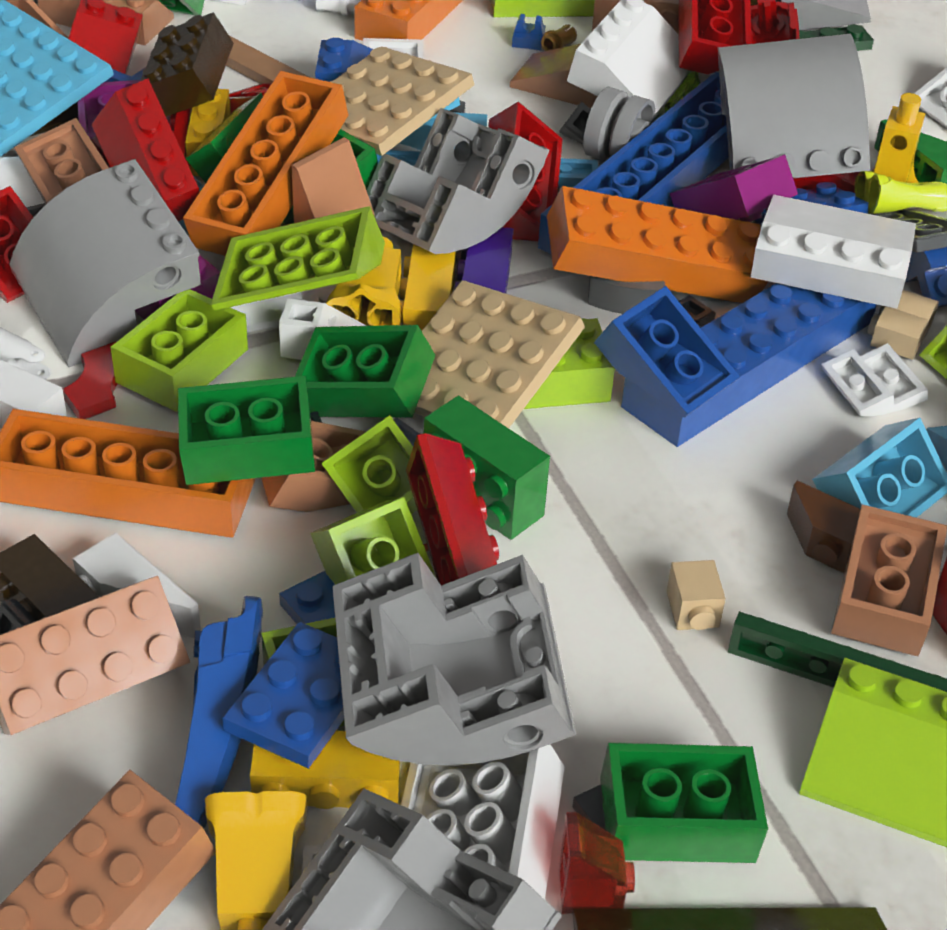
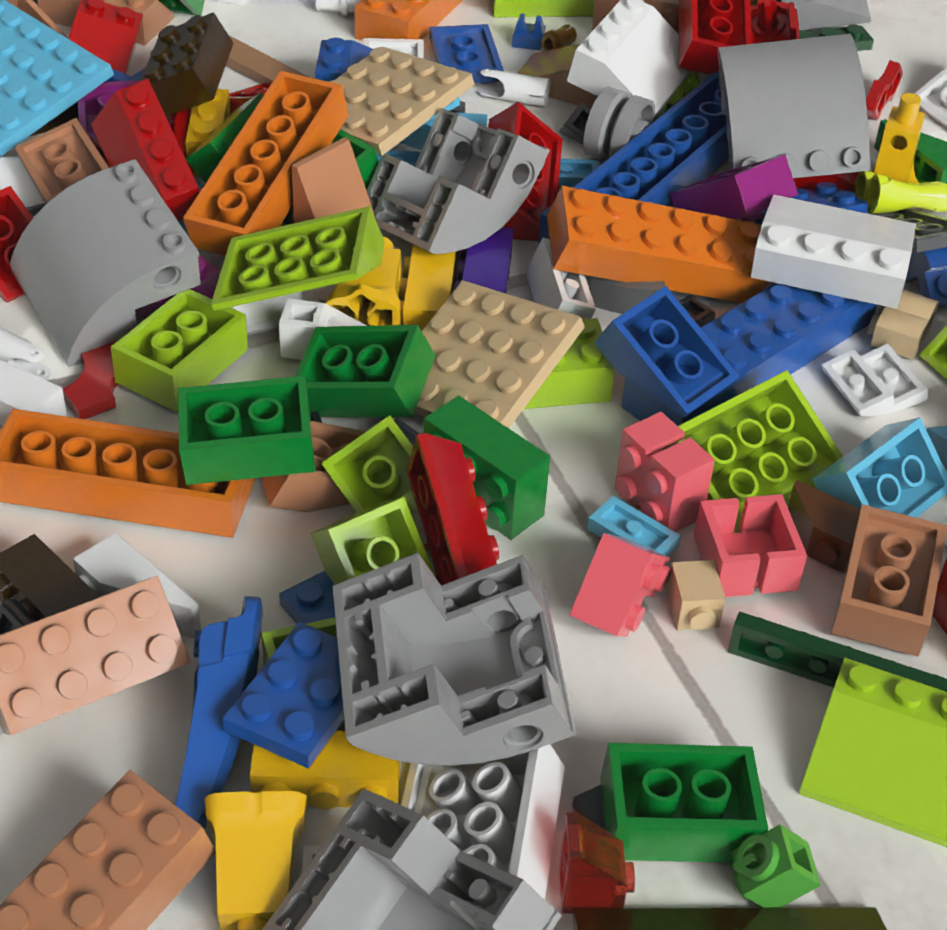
none -> blue plate [429,24,504,84]
none -> white piece [479,69,551,107]
none -> white brick [526,238,596,319]
none -> coral brick [569,533,671,637]
none -> medium azure plate [587,496,681,557]
none -> coral piece [614,412,715,532]
none -> lime slope [661,370,843,533]
none -> coral piece [694,494,807,597]
none -> bright green brick [731,824,821,908]
none -> red tile [866,60,903,121]

